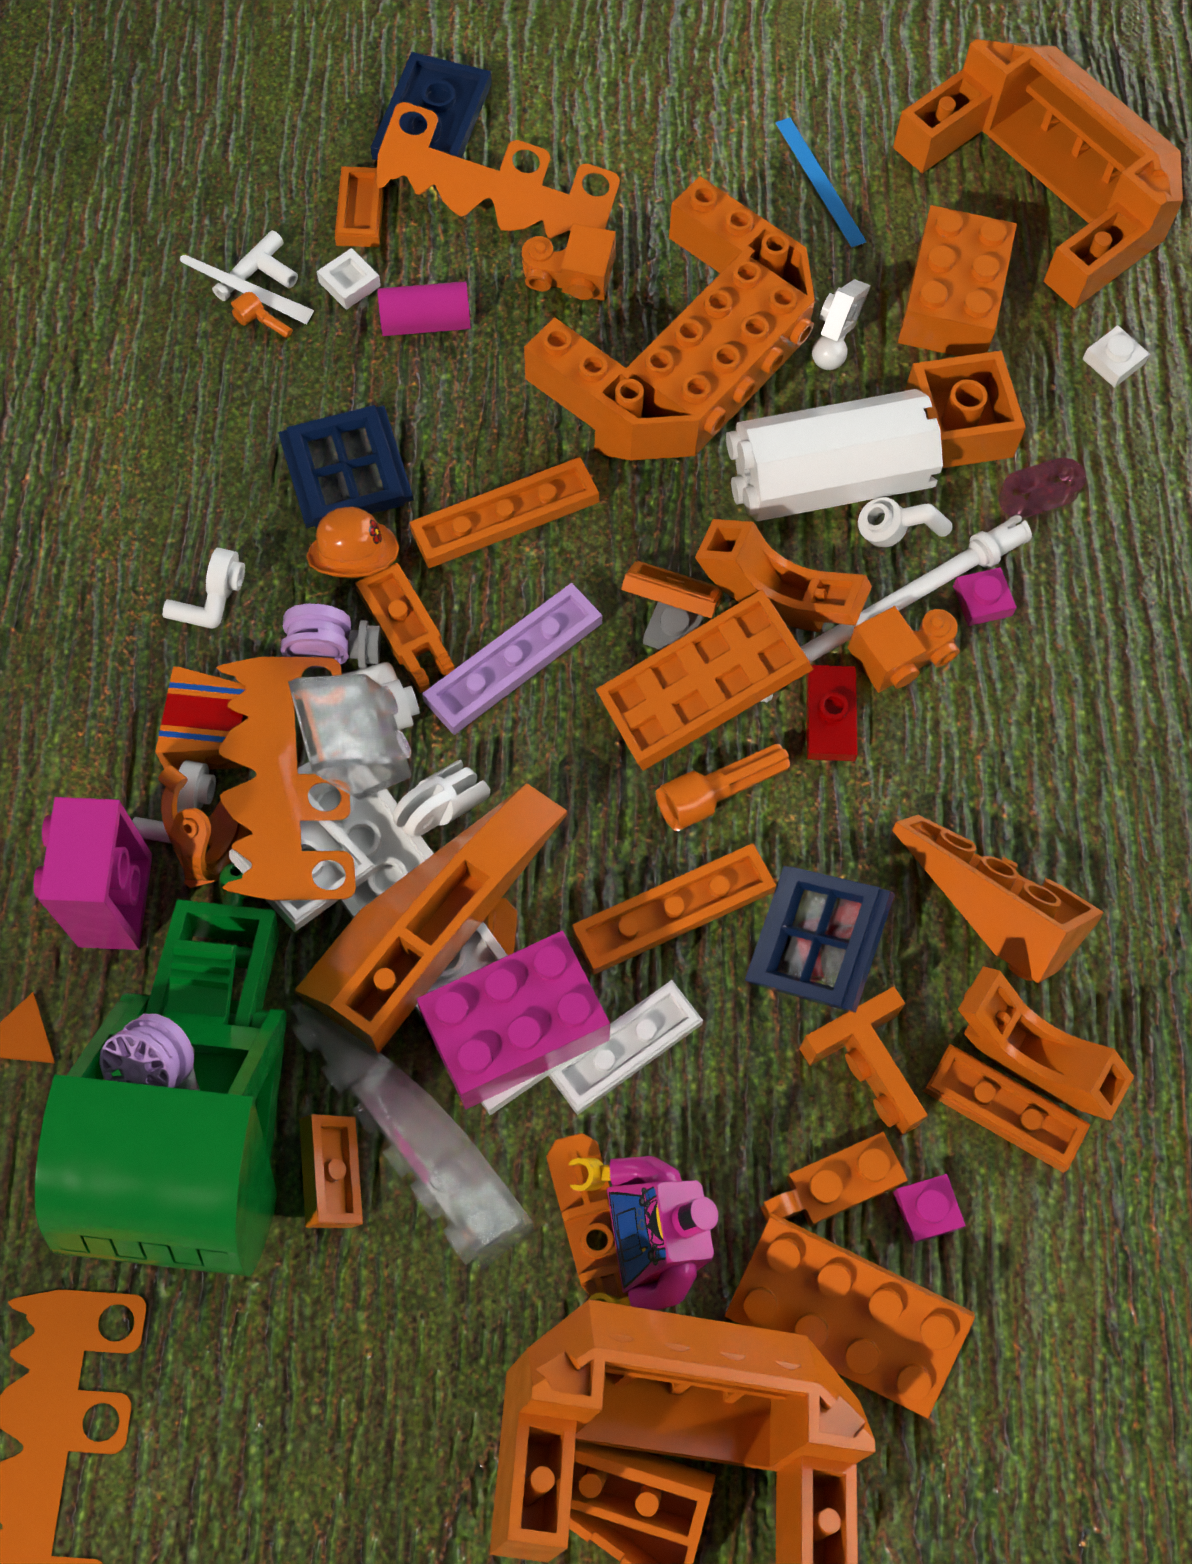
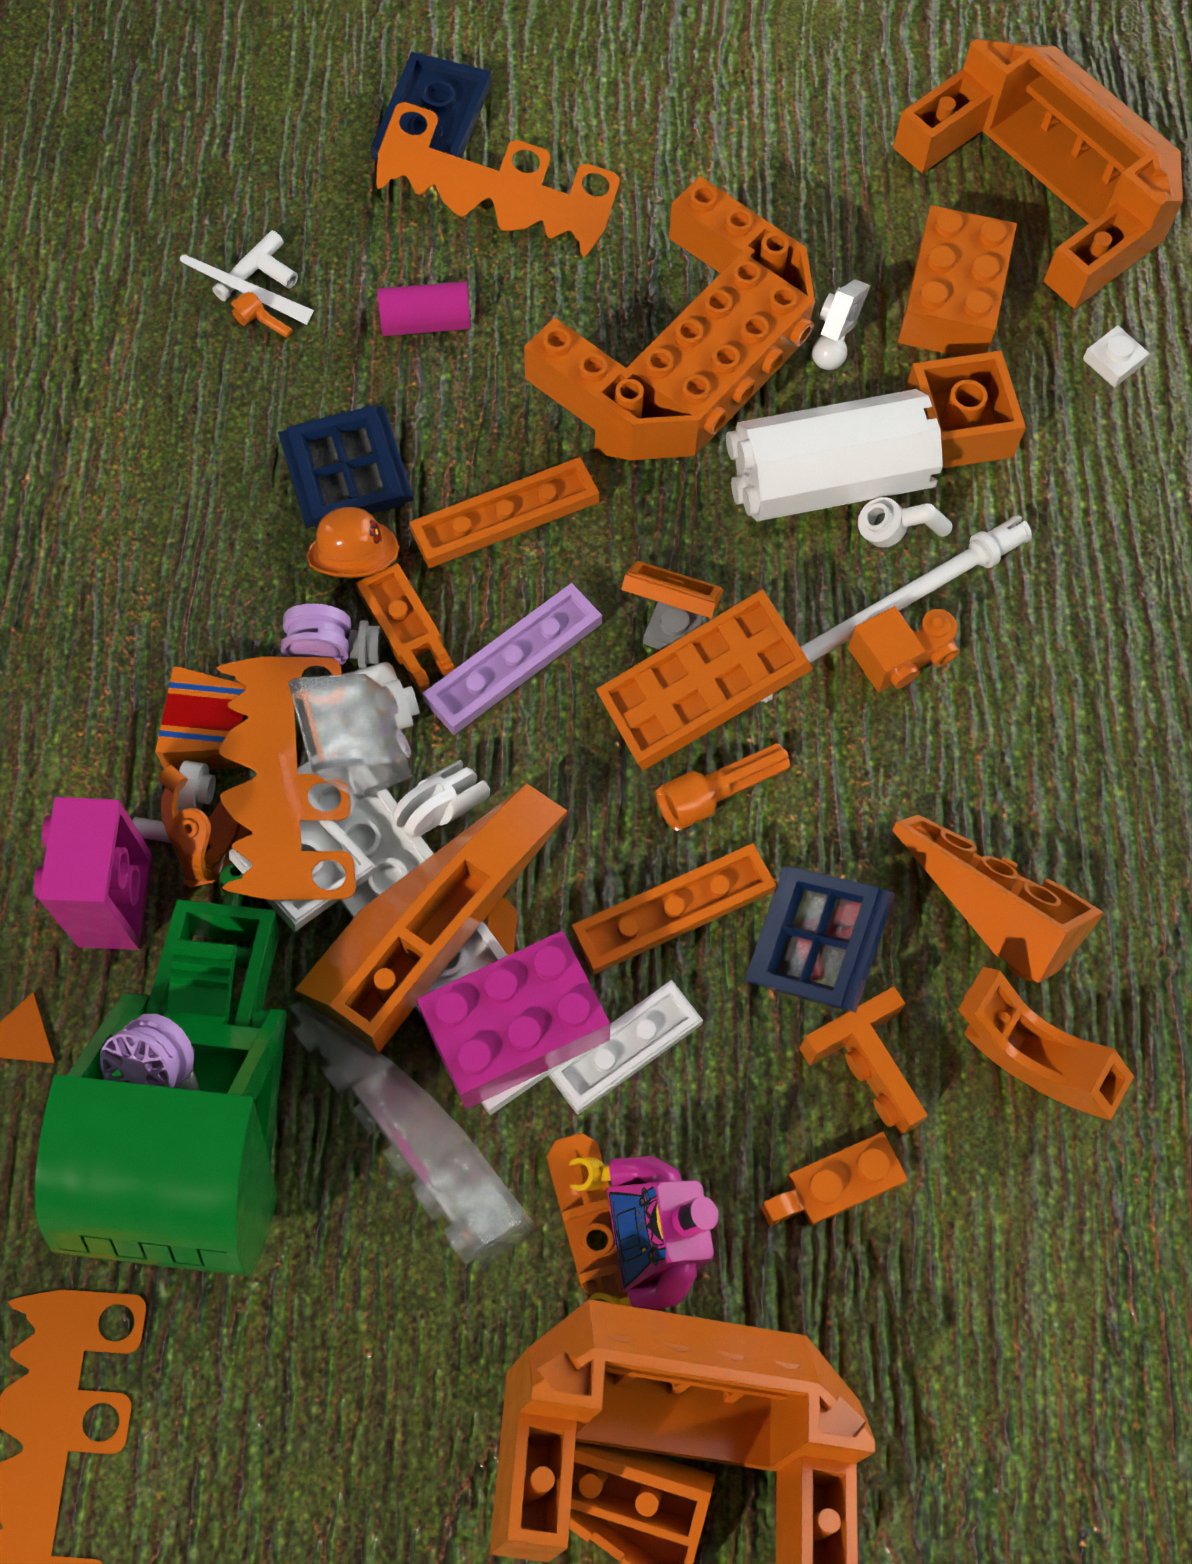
white plate [162,547,245,629] -> none
orange plate [299,1114,363,1228] -> none
white plate [317,248,381,310] -> none
orange tile [335,166,385,247] -> none
orange brick [522,223,616,301] -> none
orange arch [695,519,872,632] -> none
orange plate [725,1213,975,1419] -> none
dark azure sticker [775,117,867,248] -> none
red plate [806,665,858,762] -> none
dark pink plate [893,1174,966,1244] -> none
orange tile [923,1044,1091,1173] -> none
dark pink plate [953,567,1017,626] -> none
clear pink beam [998,458,1086,518] -> none

